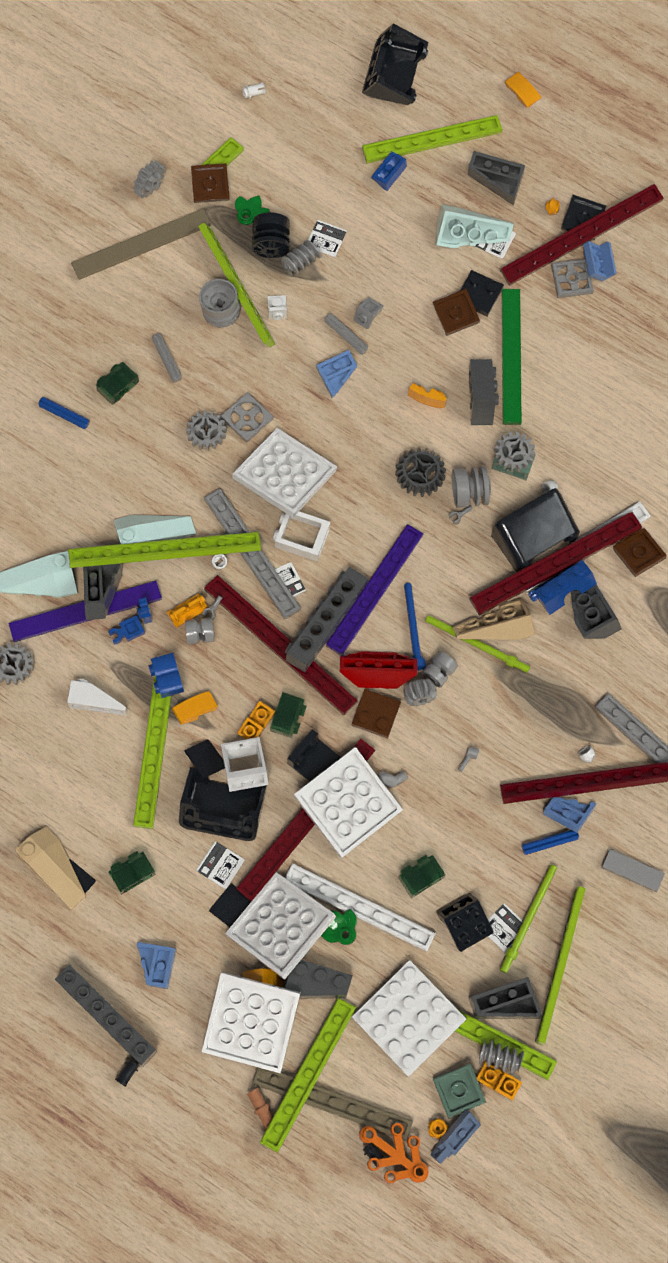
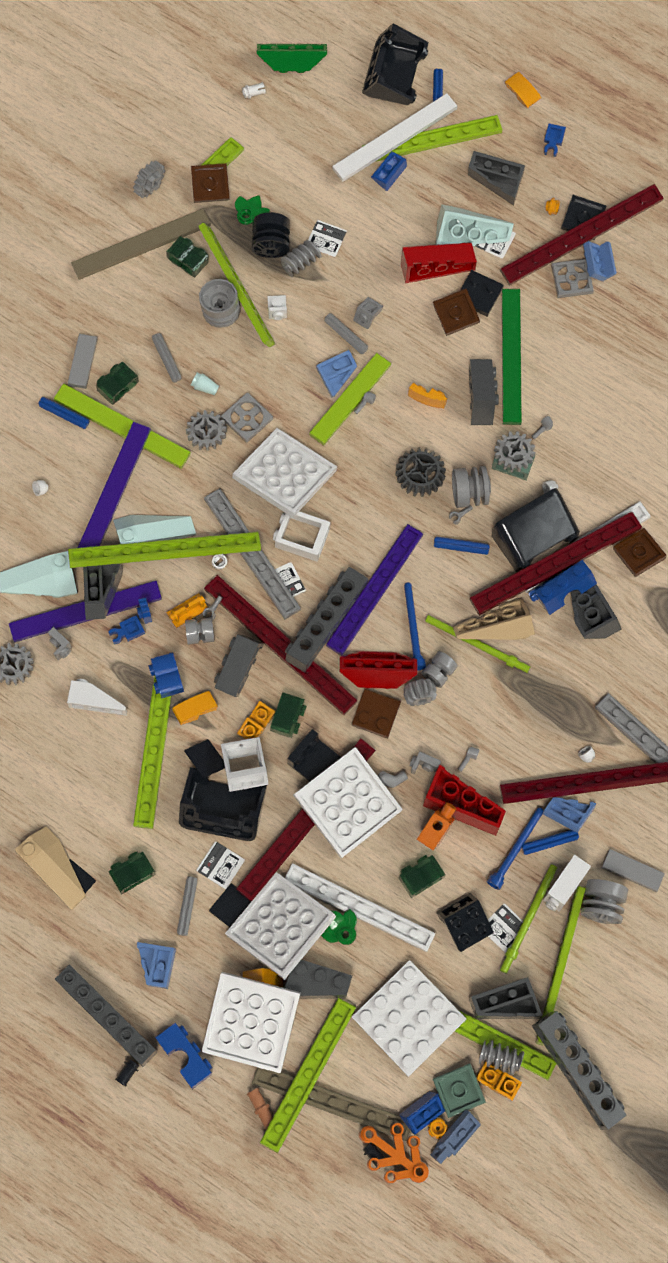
none -> white hinge [32,480,48,496]
none -> light grey bracket [48,627,72,661]
none -> lime tile [54,383,191,469]
none -> light grey tile [68,334,98,389]
none -> dark purple tile [78,422,151,548]
none -> blue arch [155,1023,213,1090]
none -> clear green brick [166,236,208,278]
none -> light grey axle [177,877,197,936]
none -> light aqua cone [191,372,219,396]
none -> dark grey wedge [214,634,264,697]
none -> green wedge [257,44,327,73]
none -> lime tile [309,353,391,445]
none -> white tile [332,94,457,182]
none -> light grey hand [354,392,376,414]
none -> blue slope [400,1091,445,1135]
none -> red wedge [401,243,477,284]
none -> light grey bracket [409,752,441,774]
none -> orange torso [416,803,456,850]
none -> red wedge [423,764,506,836]
none -> blue axle [433,68,443,102]
none -> blue axle [434,536,490,555]
none -> blue piece [486,807,544,890]
none -> light grey hand [532,416,553,440]
none -> dark grey brick [532,1011,627,1130]
none -> white window [543,855,591,912]
none -> blue plate [544,123,566,157]
none -> light grey wheel [581,879,628,924]

